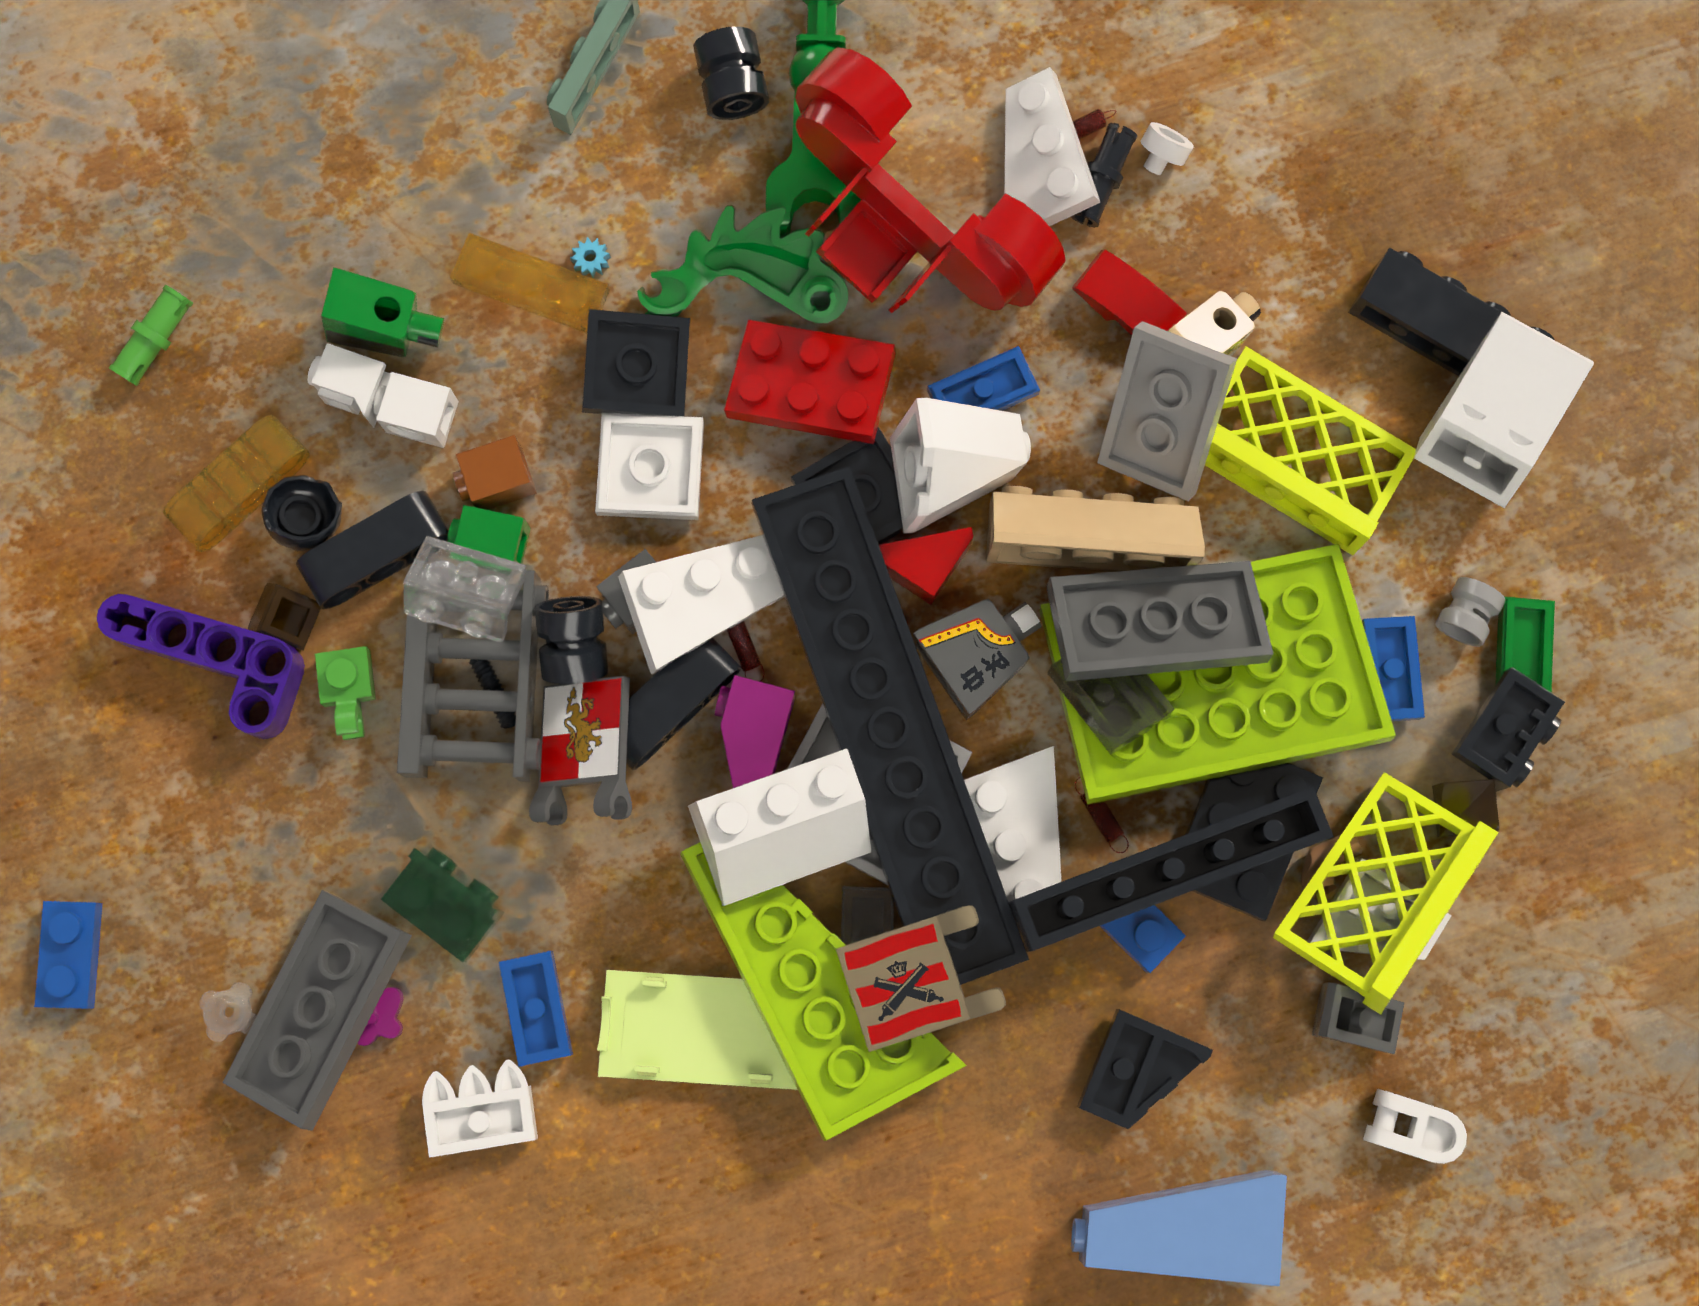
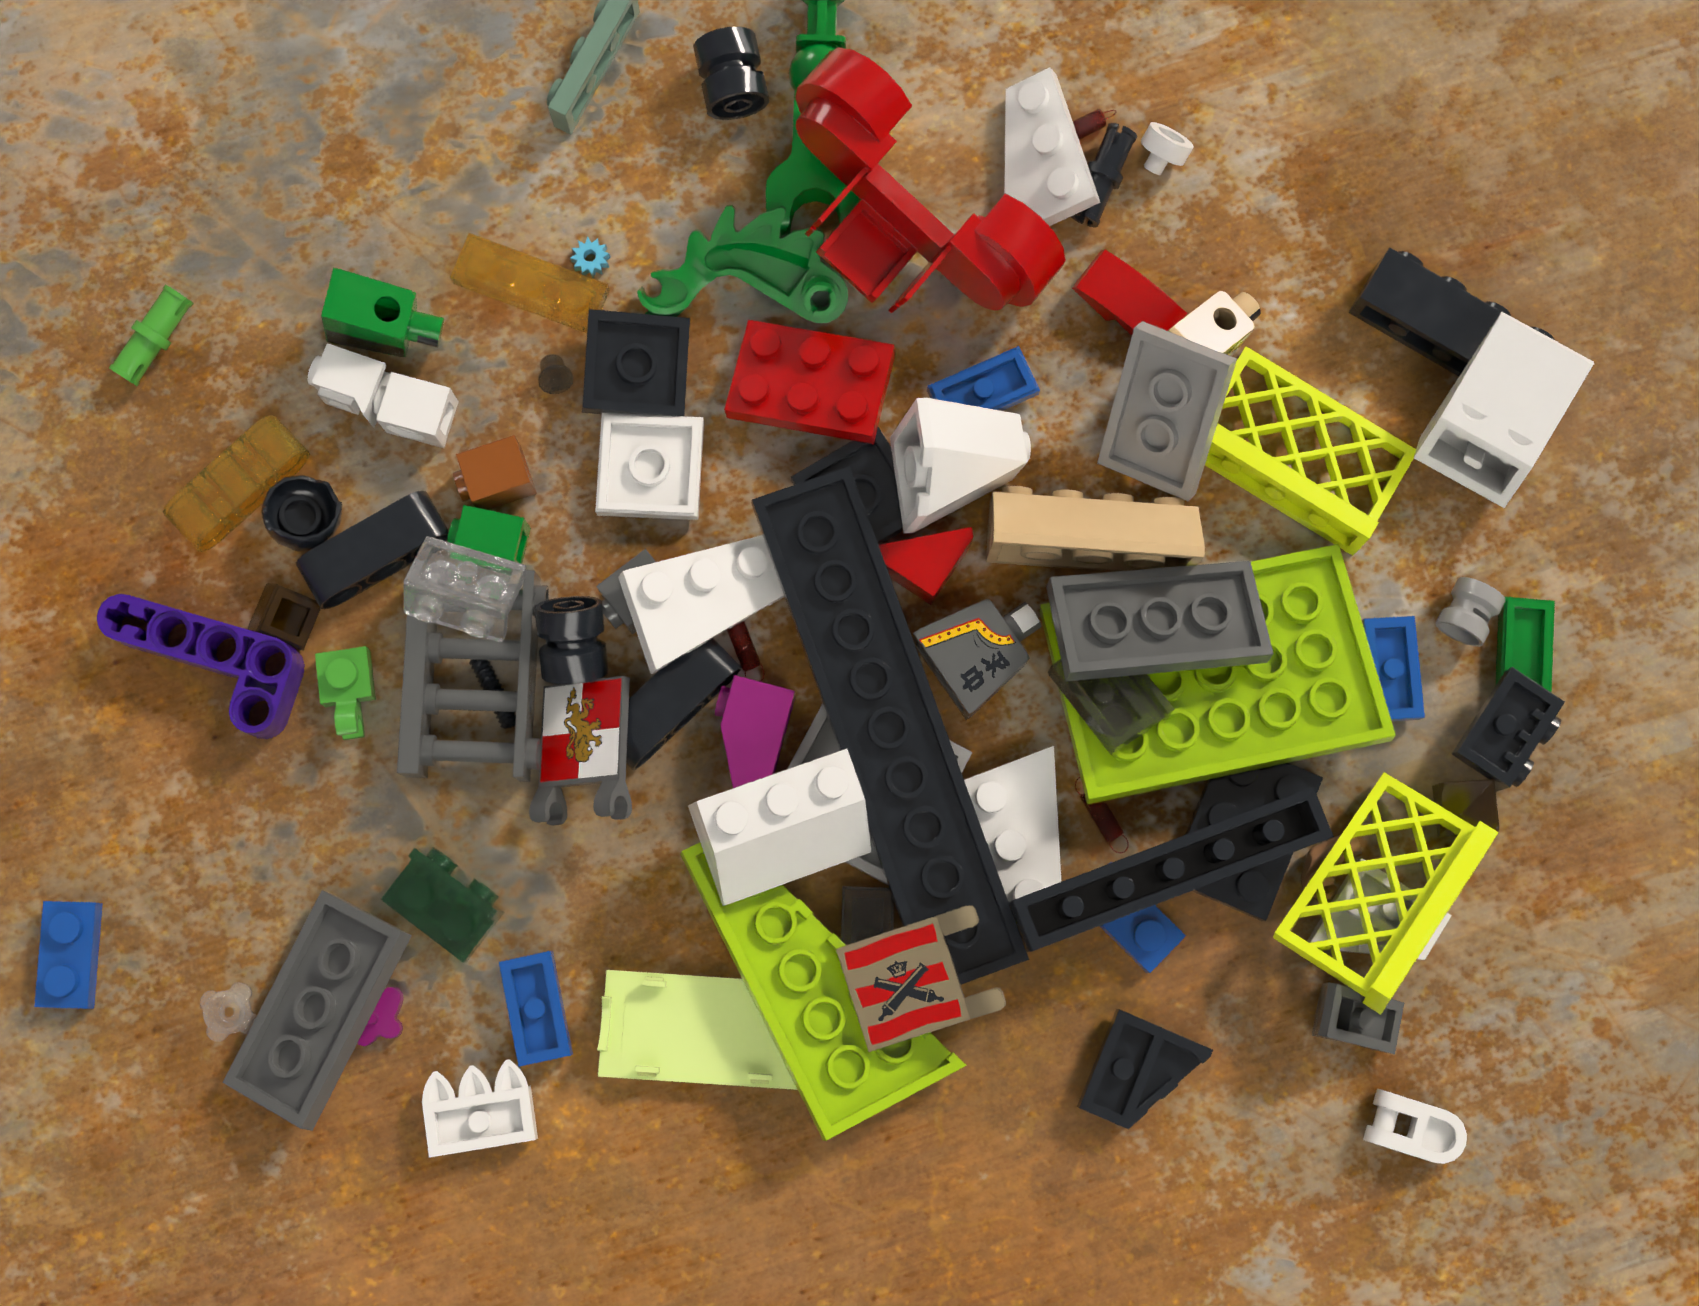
medium blue slope [1071,1170,1287,1286] -> none
none -> clear smoke piece [538,354,574,394]

